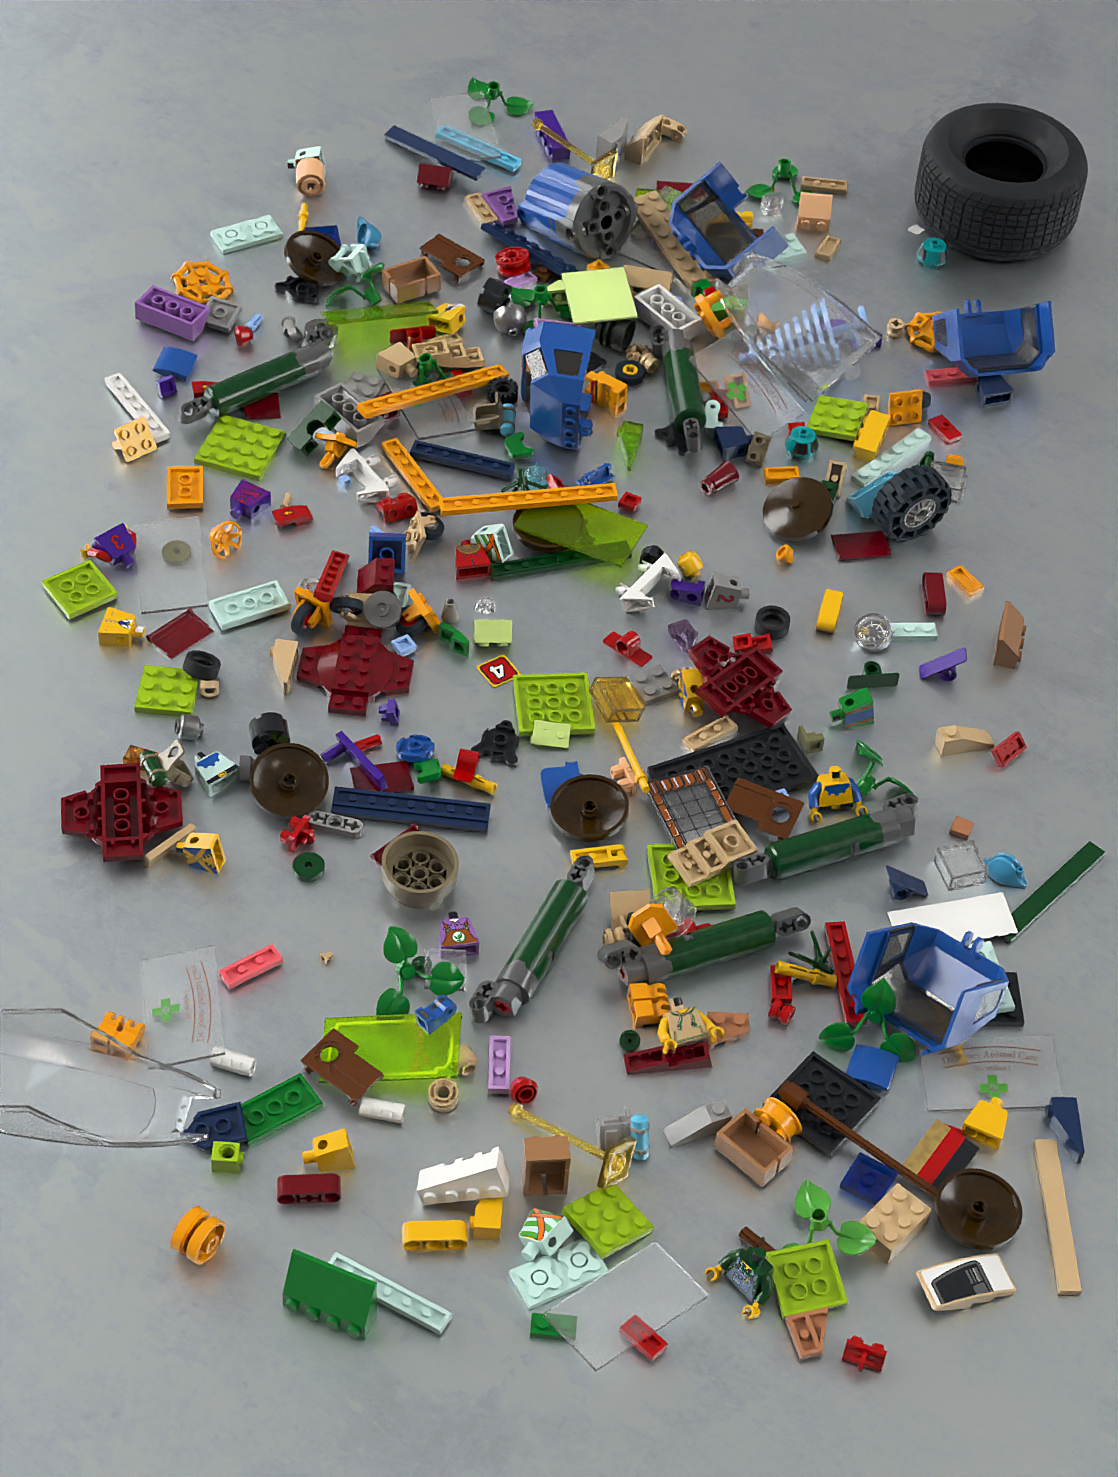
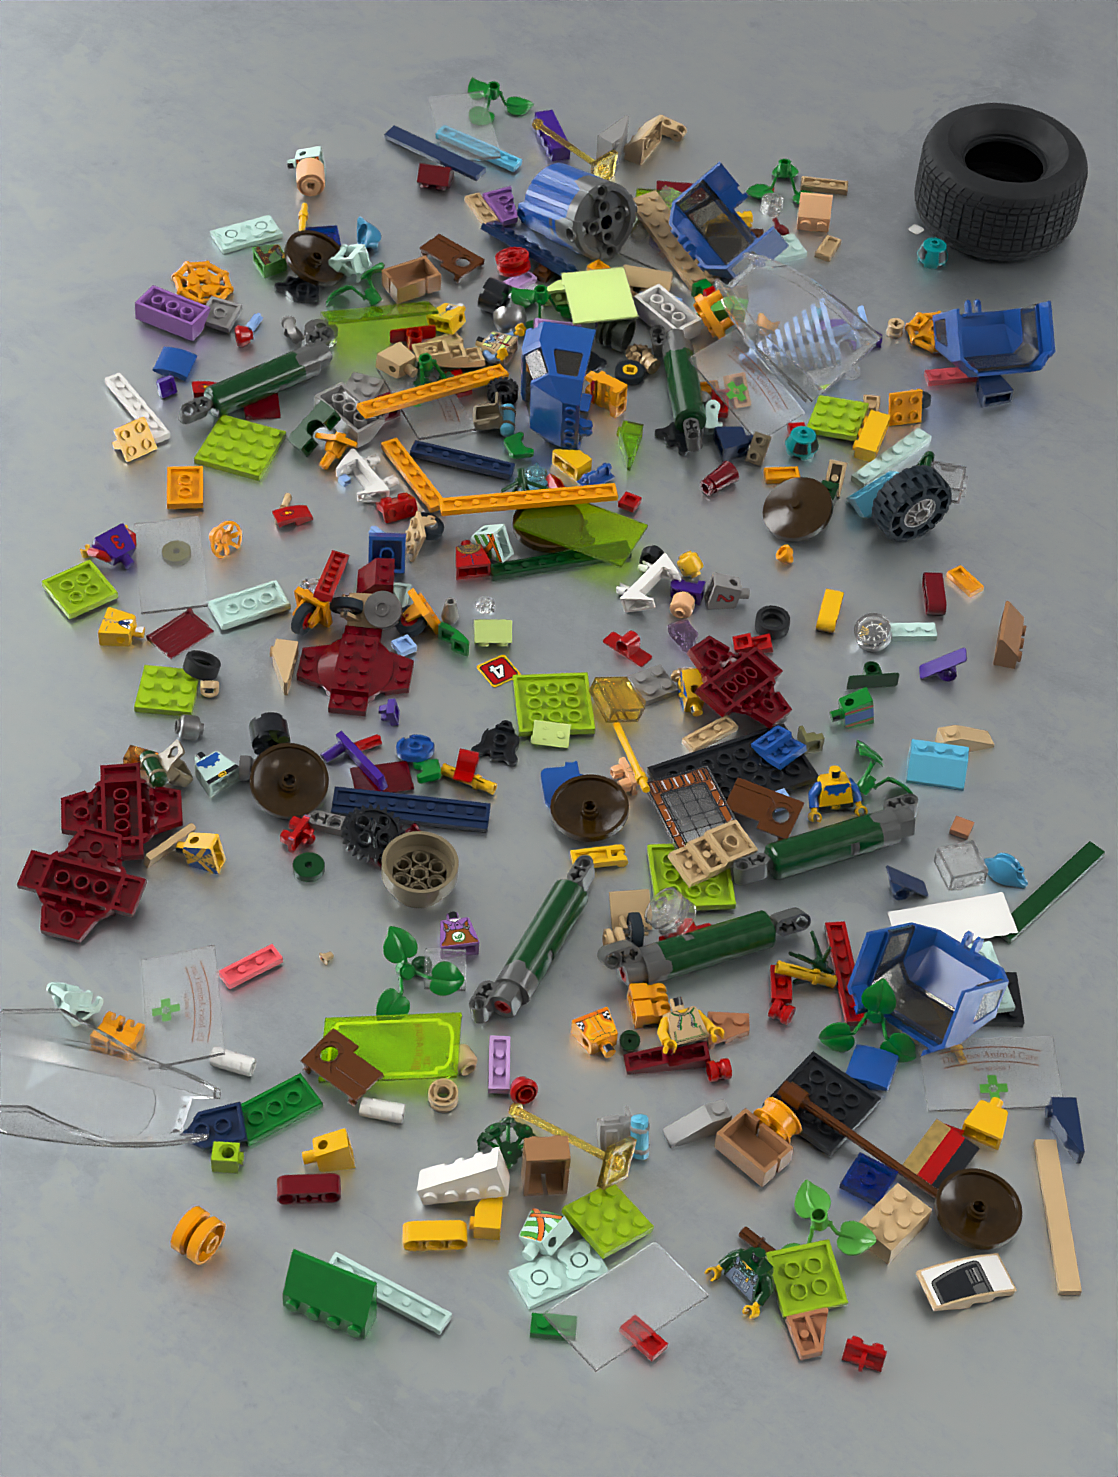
dark purple torso [230,479,271,519] -> none
blue leg [414,995,457,1035] -> none
light orange piece [628,903,679,956] -> none
dark red piece [831,531,892,560] -> none
red plate [928,414,962,444] -> none
light orange tile [946,454,964,466] -> none
red plate [991,731,1027,767] -> none
none -> dark red plate [17,825,147,943]
none -> light aqua piece [47,982,104,1027]
none -> torso [253,244,287,279]
none -> black gear [341,804,406,864]
none -> torso [475,323,526,367]
none -> dark green plant [477,1117,536,1169]
none -> yellow slope [552,449,592,481]
none -> light orange torso [571,1007,618,1058]
none -> light nougat head [669,592,695,619]
none -> red wheel [706,1058,732,1082]
none -> blue slope [751,725,807,770]
none -> dark red animal [772,217,789,236]
none -> medium azure slope [906,739,969,791]

